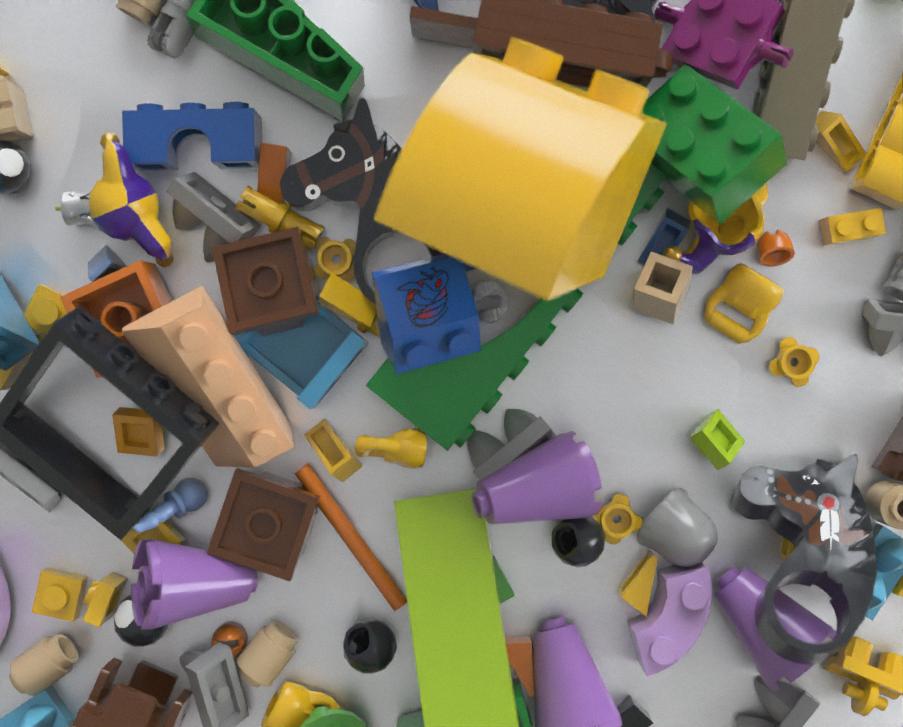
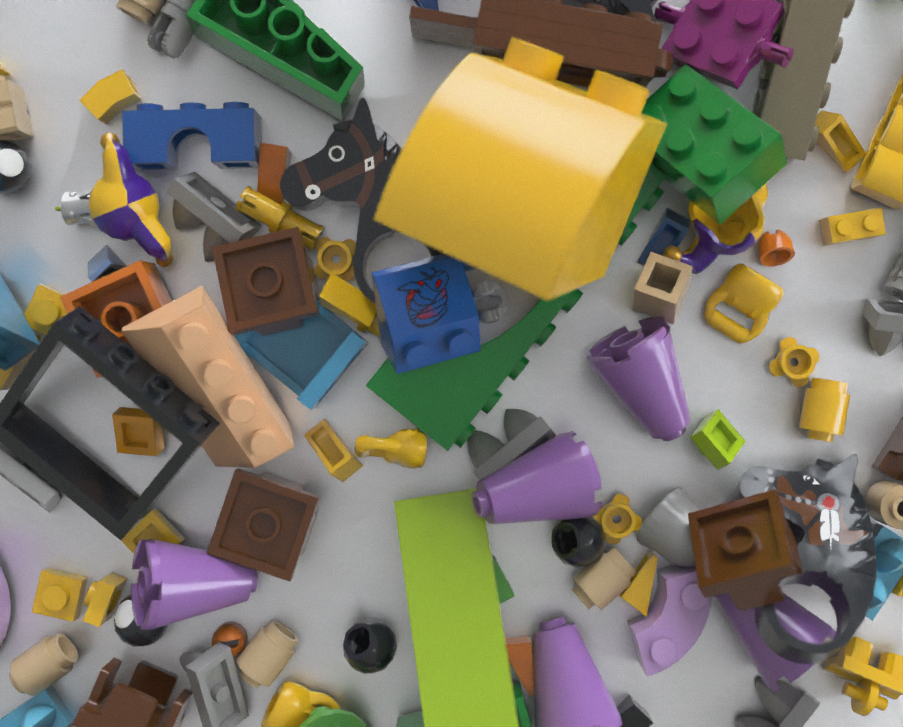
light blue bar [134,478,208,532] -> none
orange bar [294,464,407,611] -> none
none -> yellow piece [79,69,142,125]
none -> tan brick [572,547,637,611]
none -> medium lavender cone [587,316,691,441]
none -> reddish brown panel [688,489,803,611]
none -> yellow brick [799,378,851,442]

